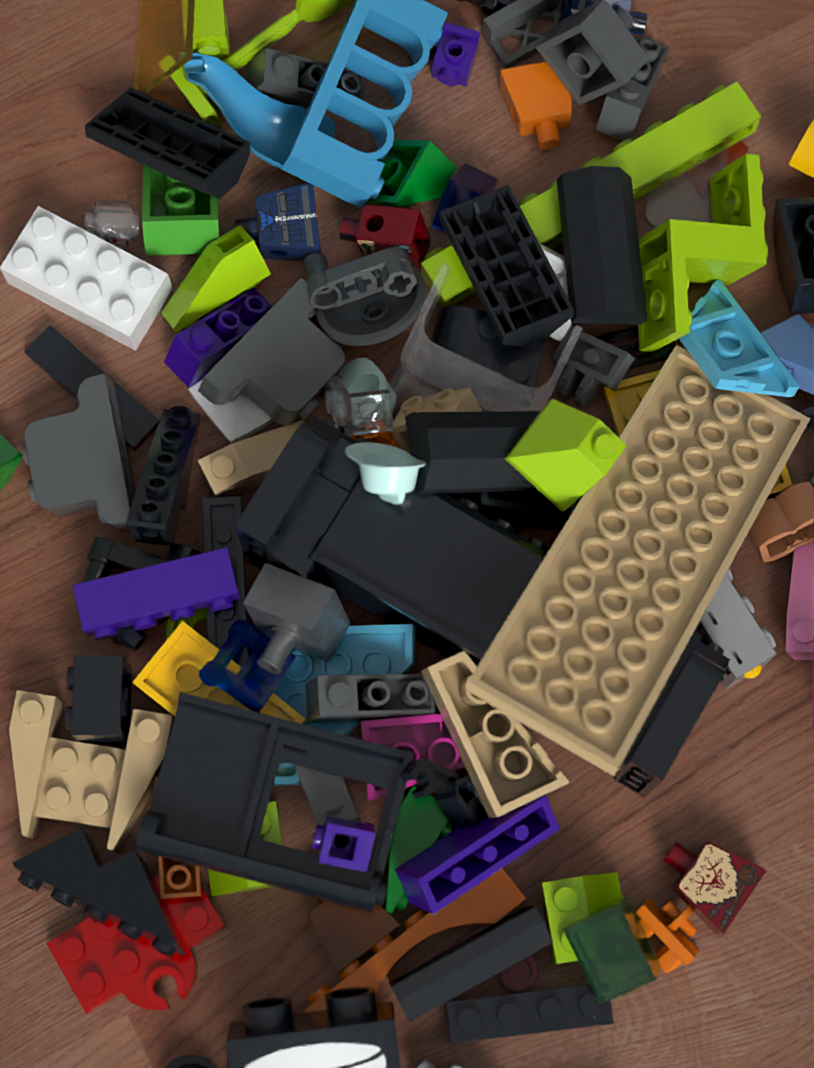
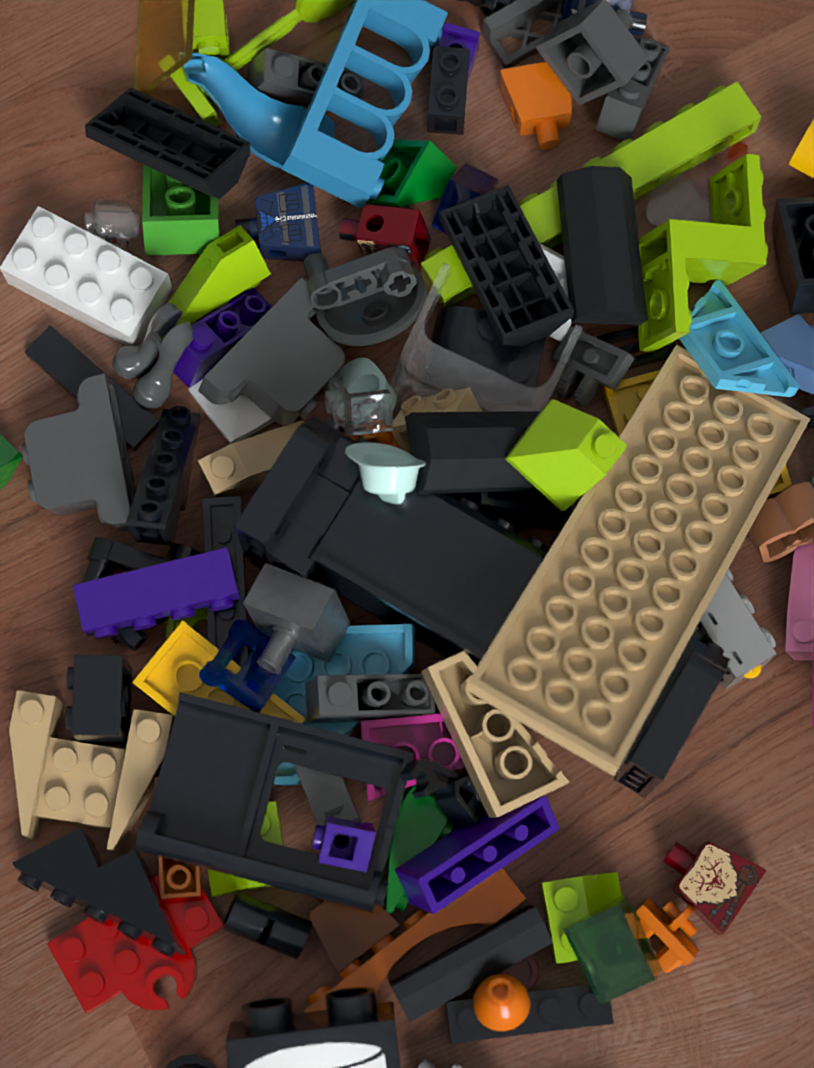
none -> dark grey piece [112,303,193,408]
none -> black pin [222,891,312,960]
none -> black bracket [427,46,470,135]
none -> orange brick [473,974,530,1031]

